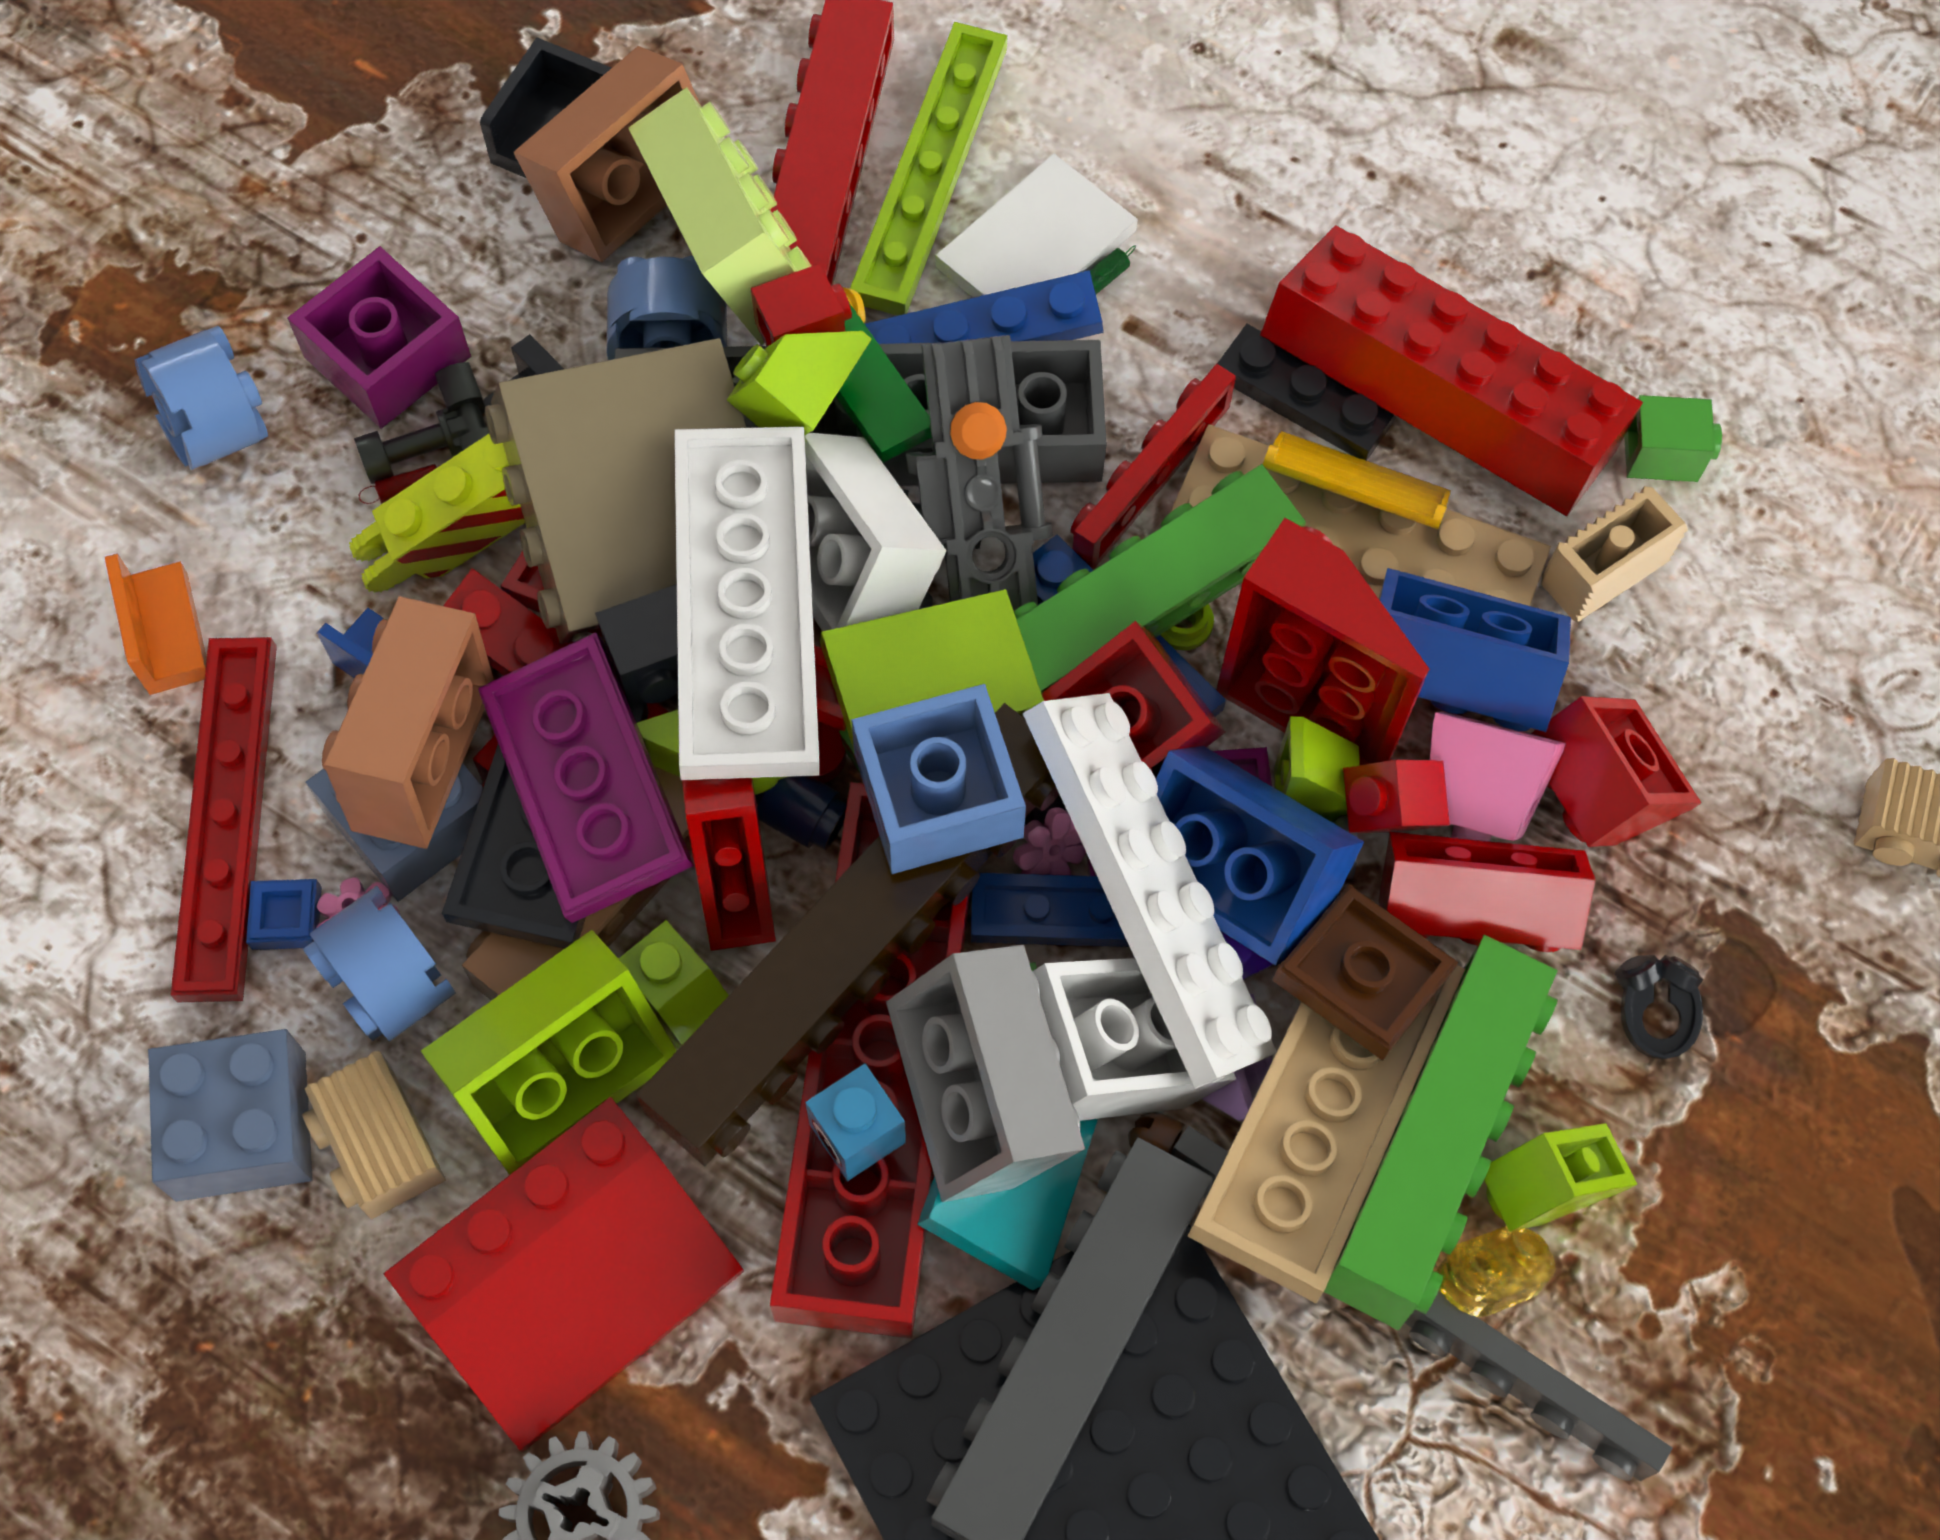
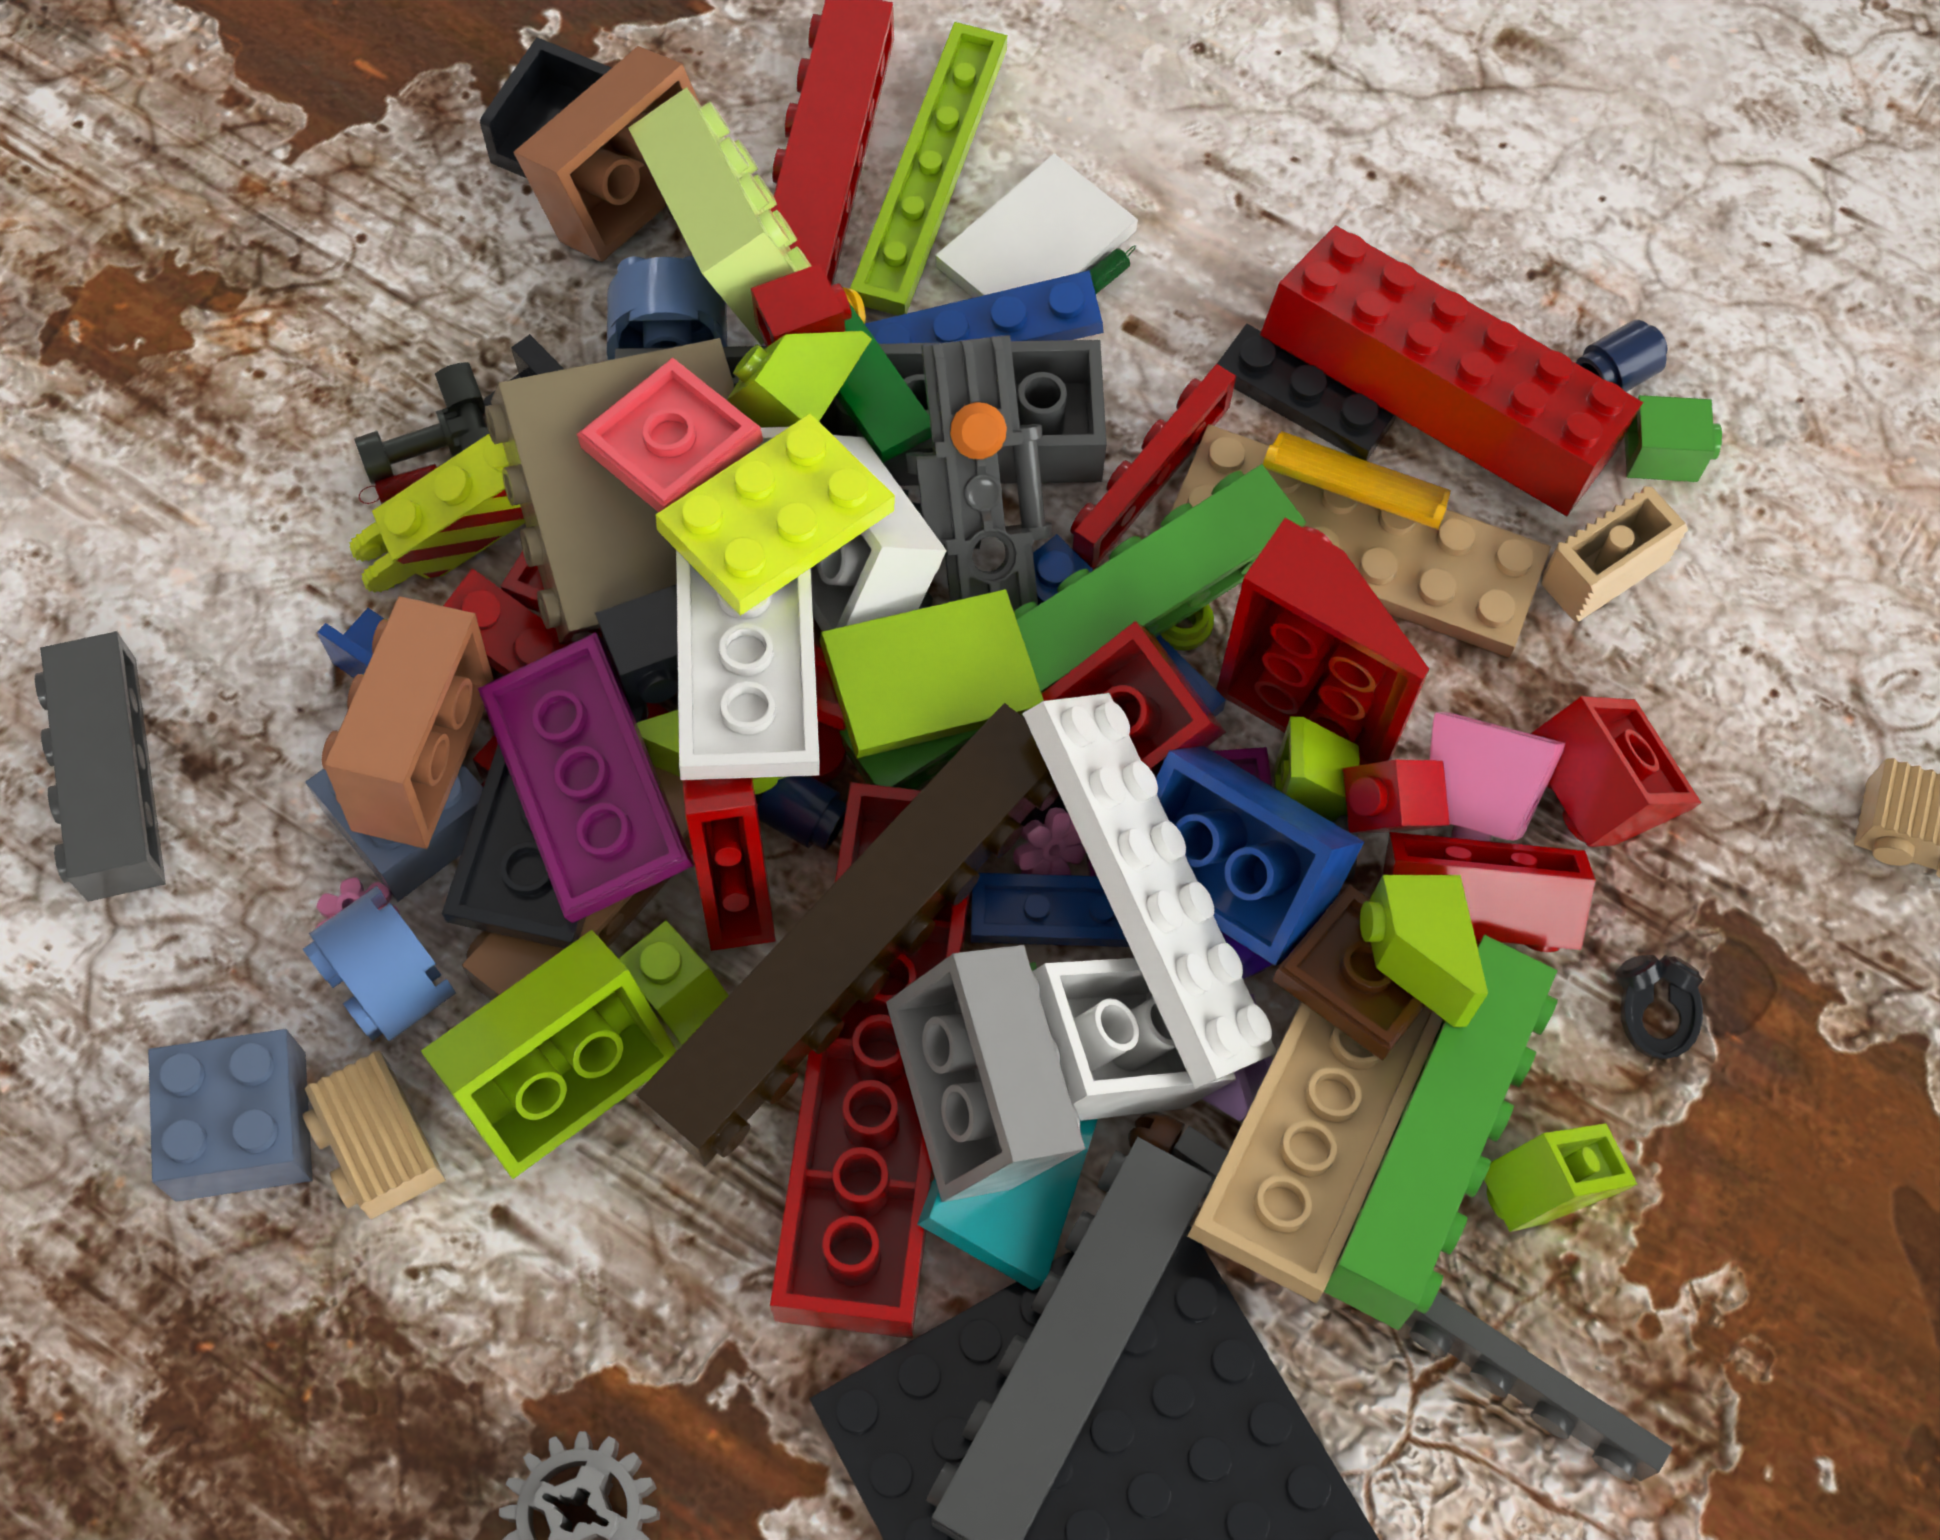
orange panel [105,553,207,695] -> none
medium blue brick [135,326,268,470] -> none
red tile [171,637,277,1003] -> none
blue tile [246,879,322,950] -> none
magenta brick [287,246,471,429] -> none
red slope [383,1097,744,1452] -> none
dark azure brick [805,1064,906,1181] -> none
medium blue brick [851,684,1026,874] -> none
blue brick [1379,568,1571,732] -> none
clear yellow plate [1436,1226,1556,1317] -> none
none -> dark grey brick [34,631,166,902]
none -> coral tile [577,358,763,512]
none -> neon yellow plate [655,414,895,616]
none -> lime slope [1360,875,1488,1027]
none -> dark blue brick [1576,320,1668,392]

